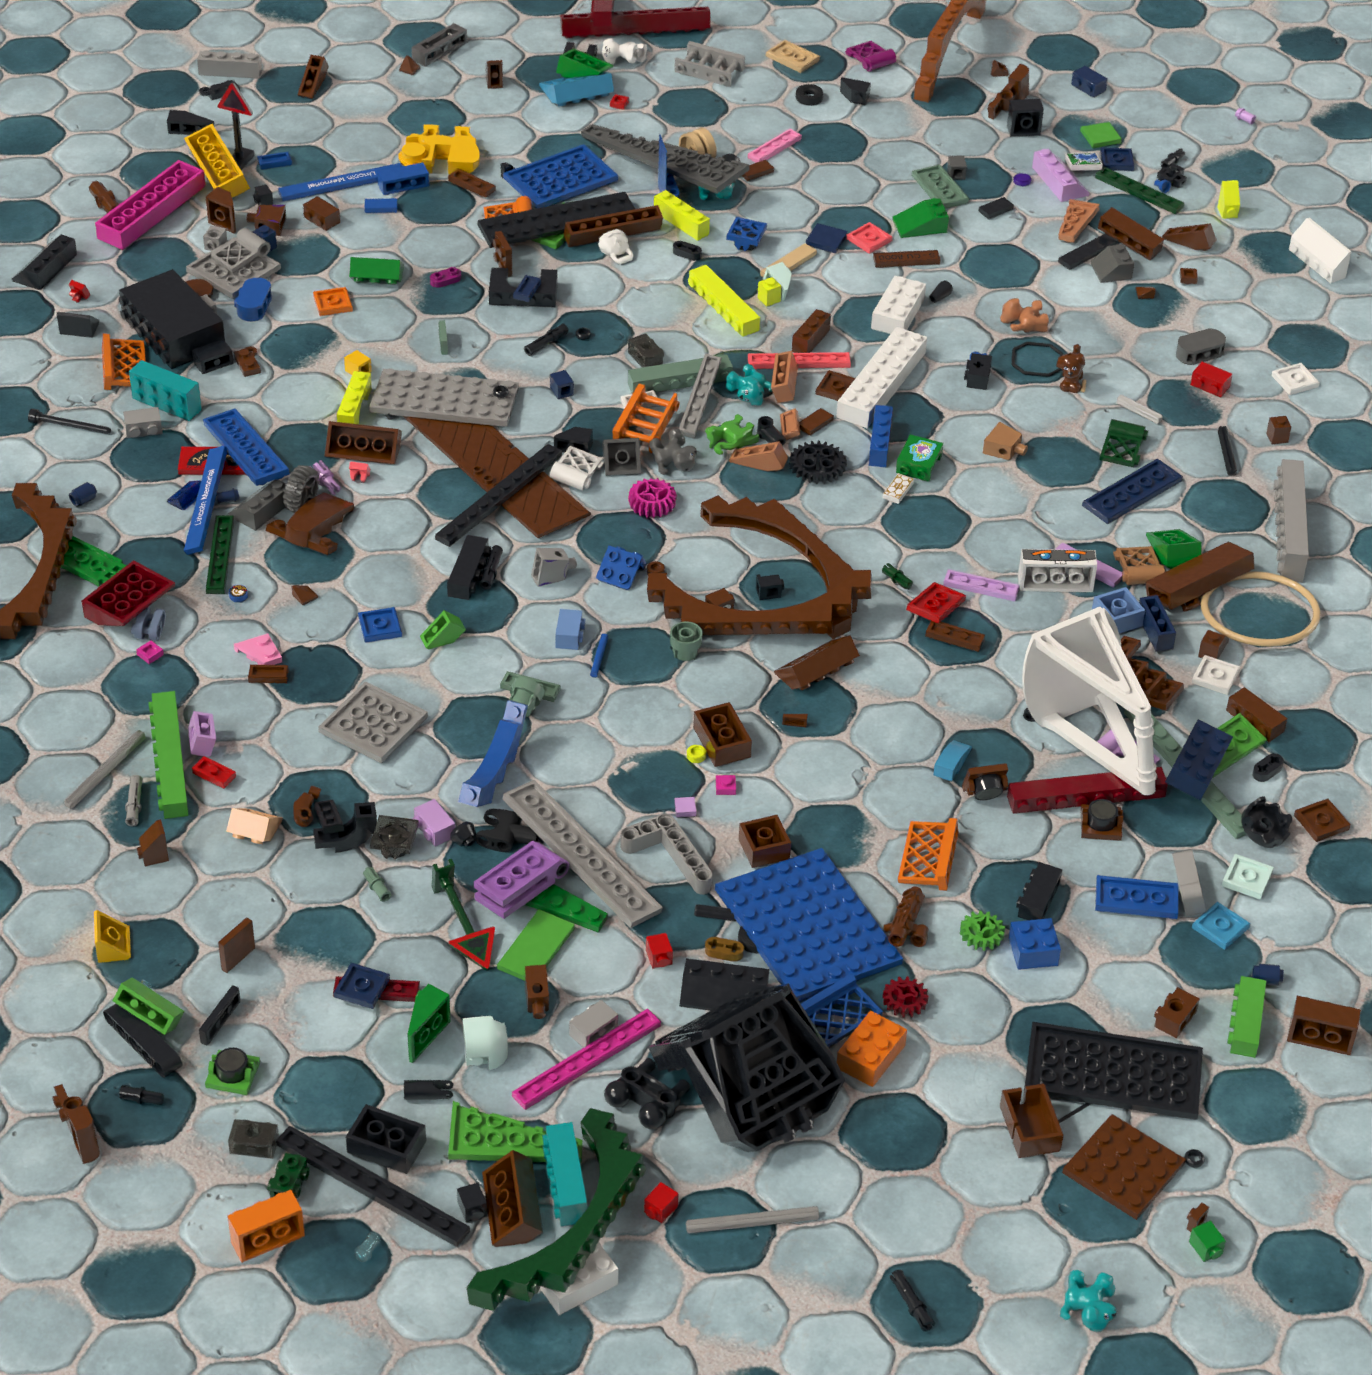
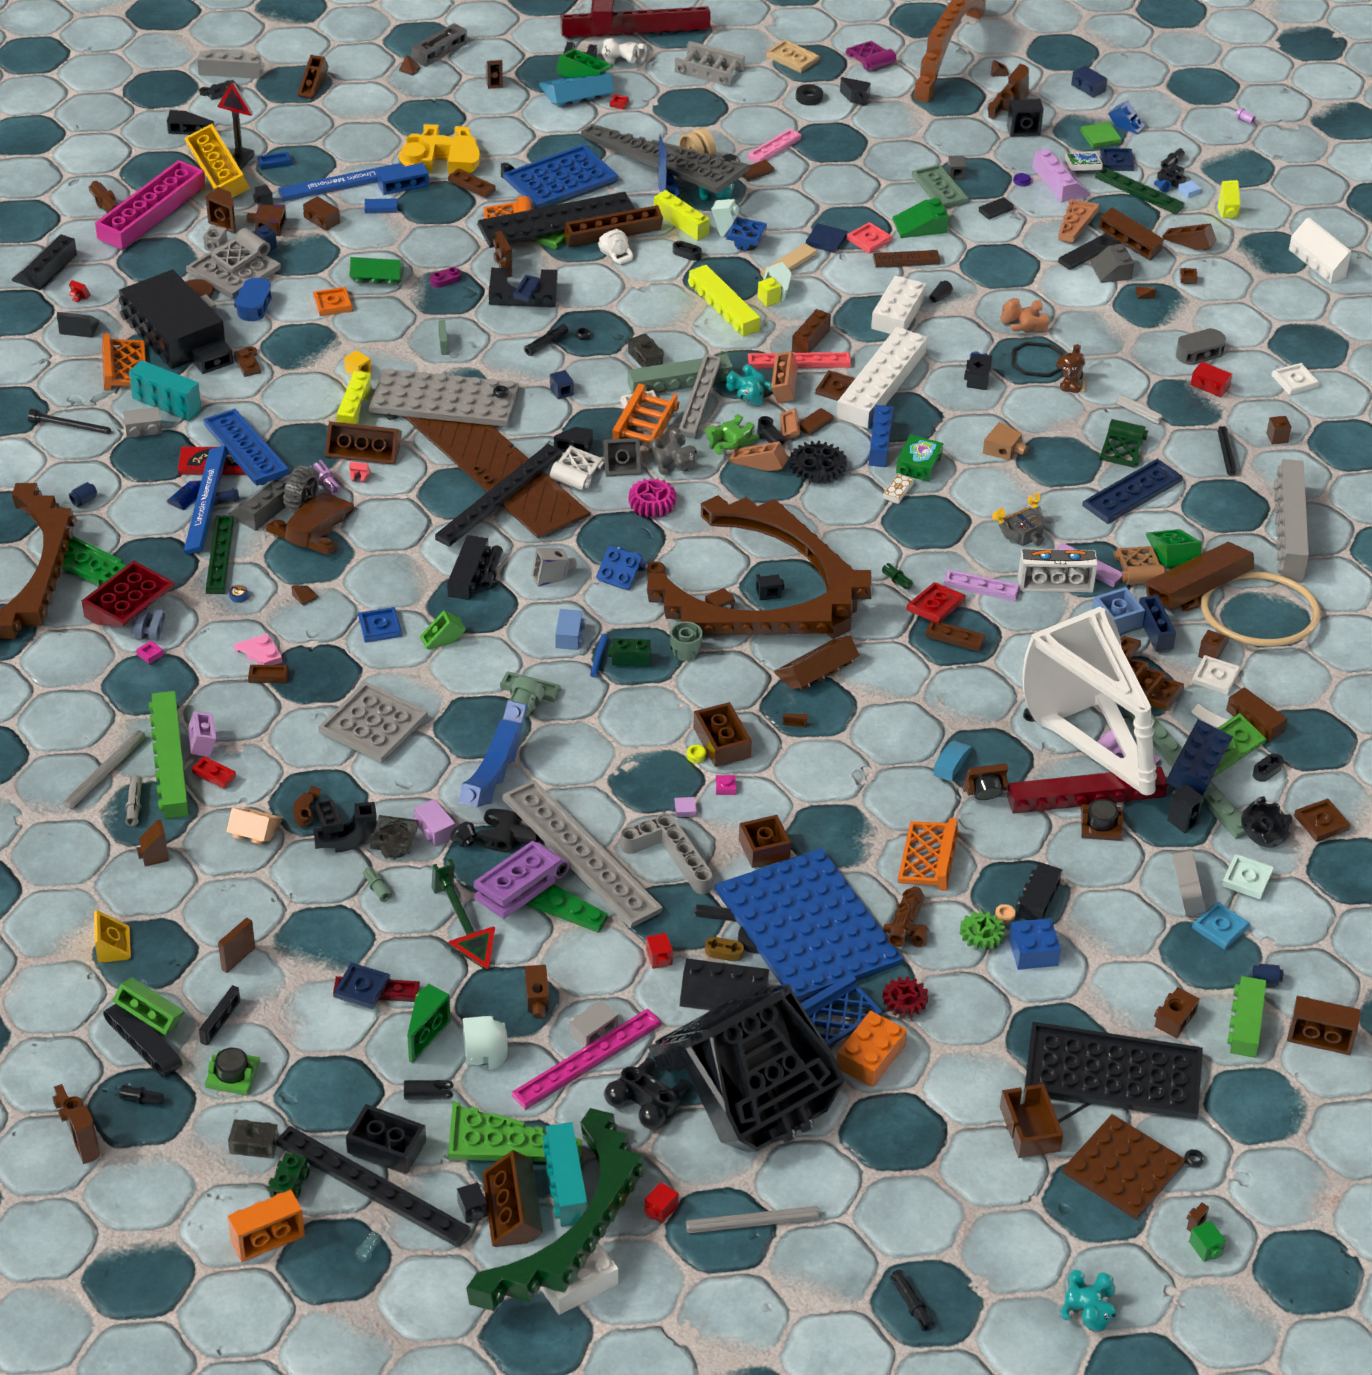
bright green tile [497,909,575,981] -> none
blue plate [1095,875,1178,919] -> none
none -> dark green brick [608,638,651,666]
none -> light aqua slope [711,199,739,237]
none -> dark grey torso [992,493,1045,546]
none -> light nougat tile [995,904,1016,925]
none -> blue slope [1108,100,1145,134]
none -> black brick [1167,784,1204,833]
none -> light blue tile [1178,180,1201,198]
none -> white sticker [1191,704,1228,727]

